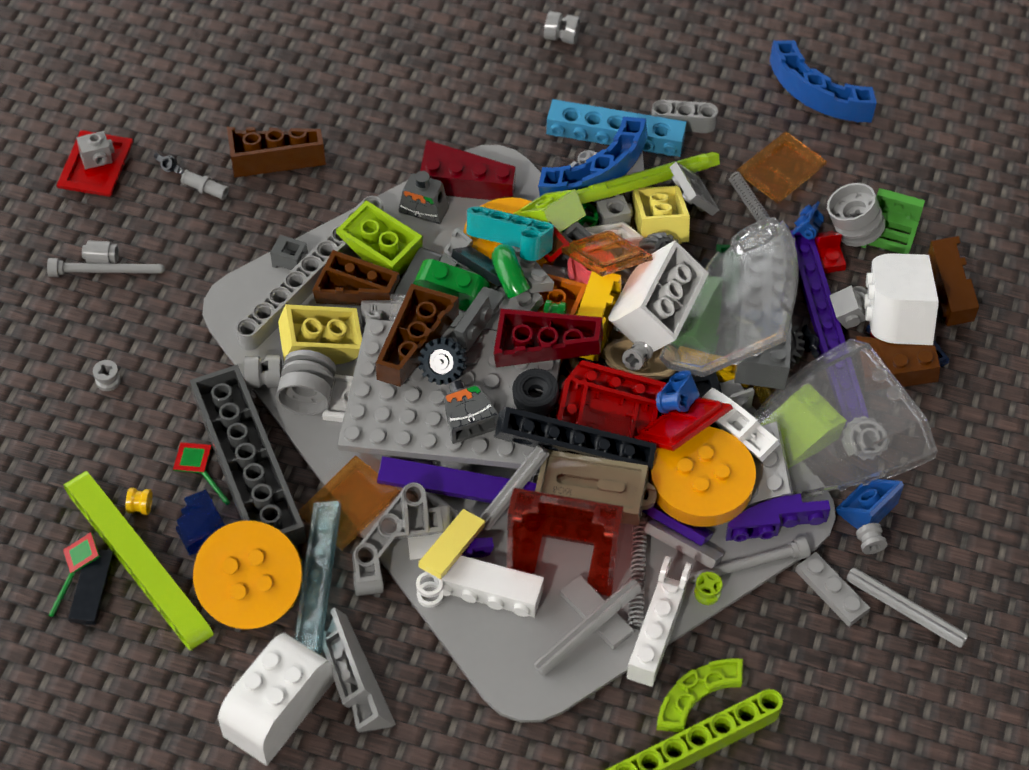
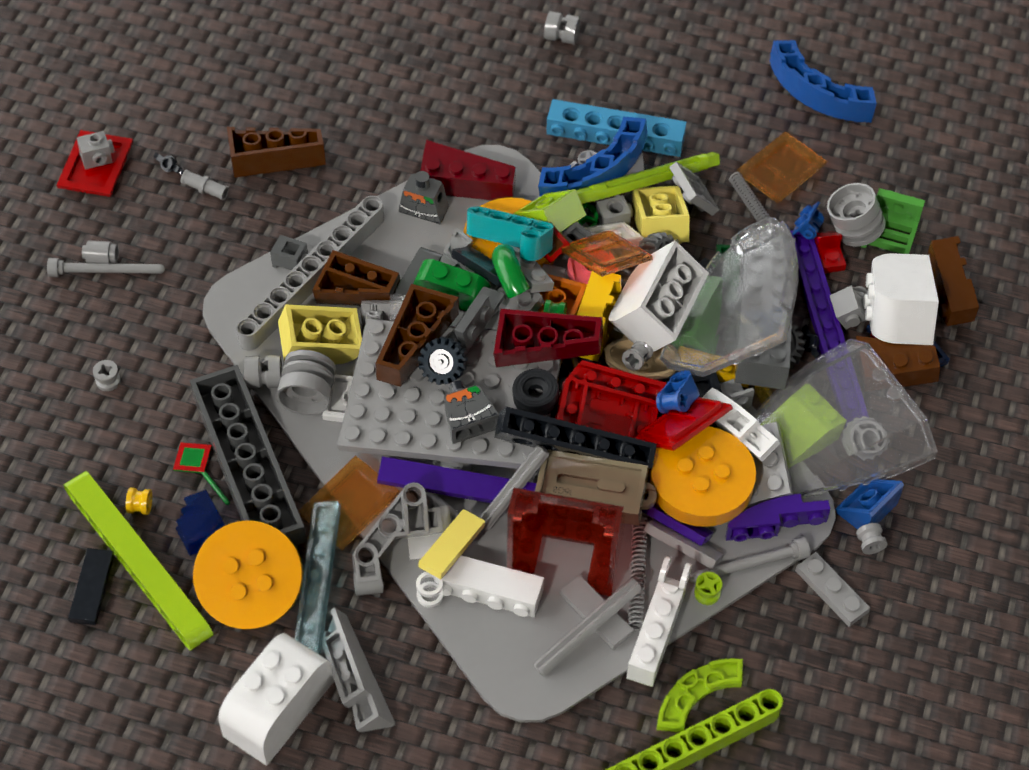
green piece [49,532,100,617] -> none
lime slope [336,200,423,276] -> none
dark purple piece [461,537,494,558] -> none
light grey beam [651,100,718,133] -> none
light grey axle [846,568,968,647] -> none

